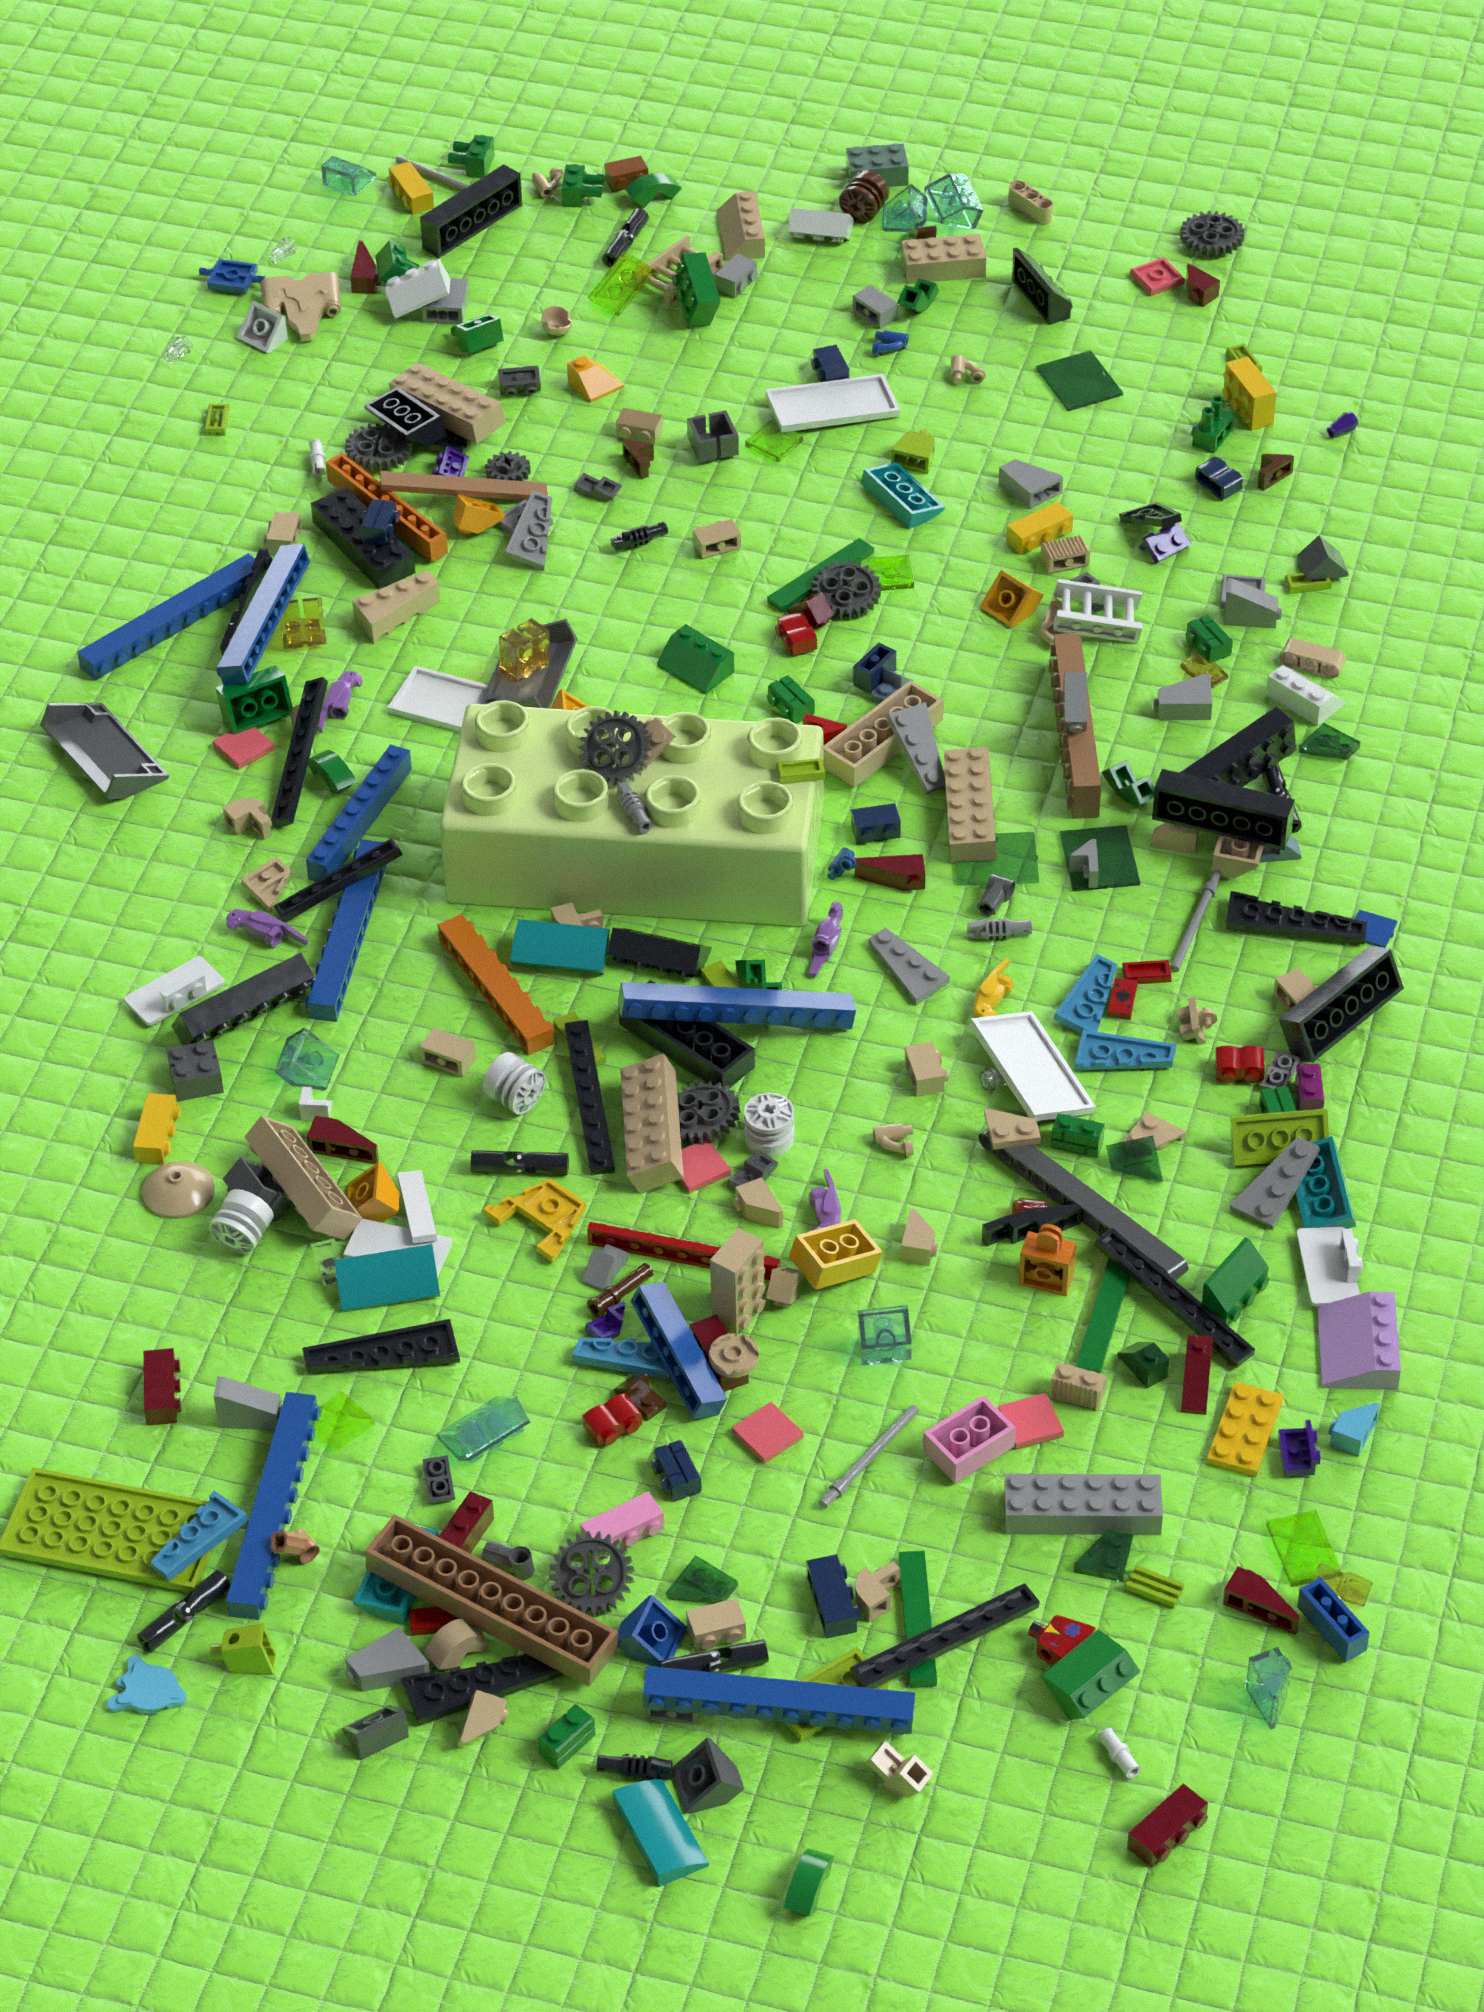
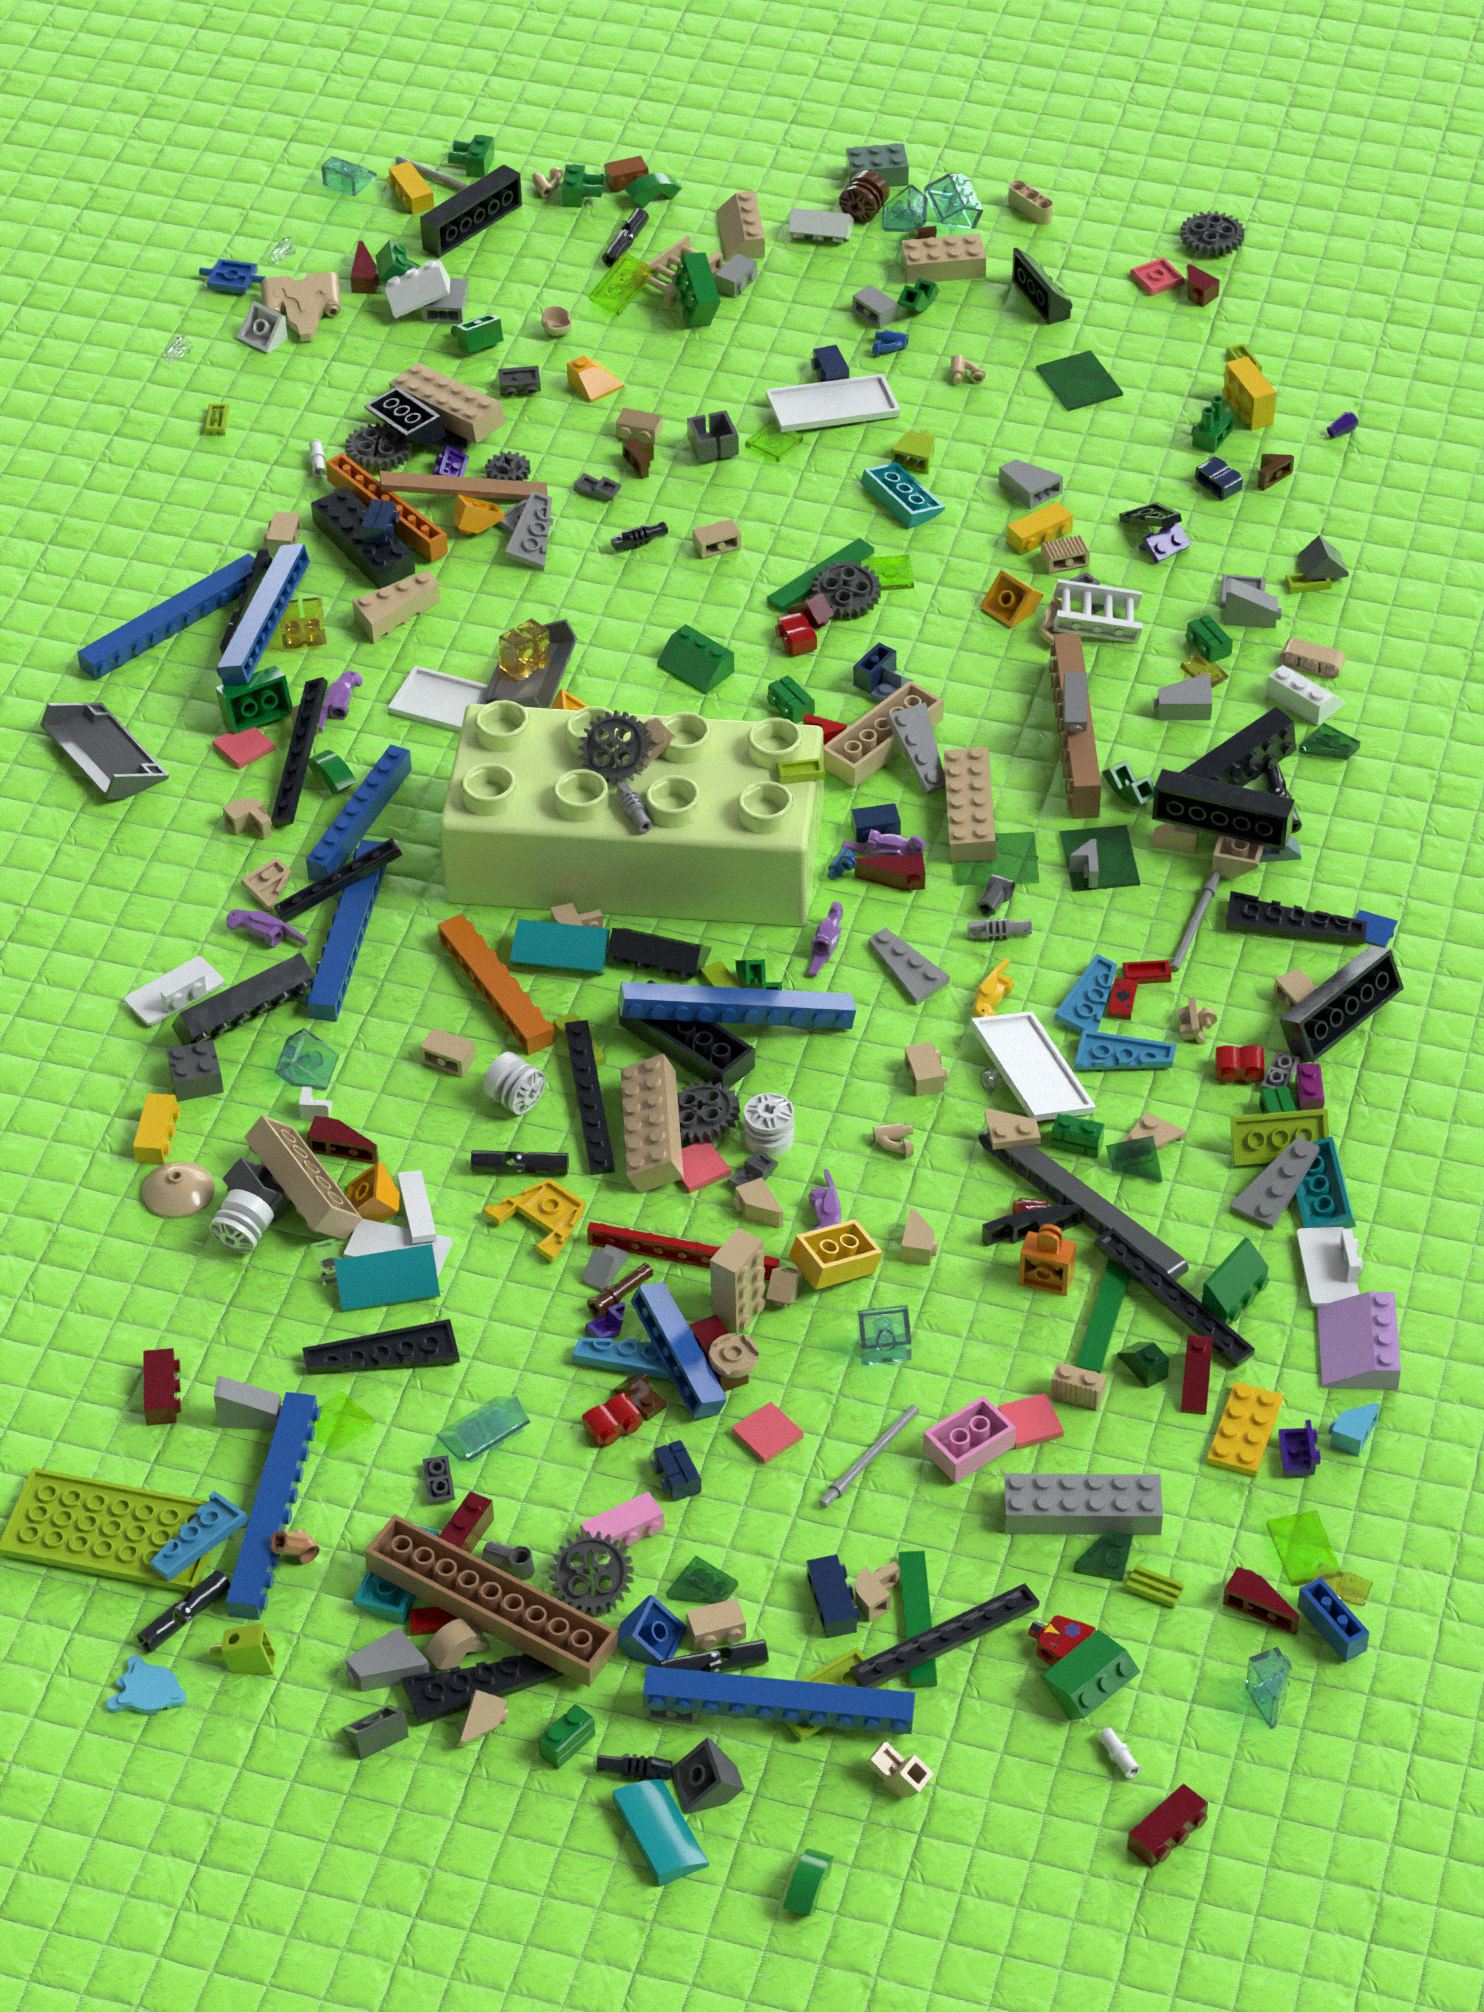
none -> medium lavender animal [841,829,926,857]

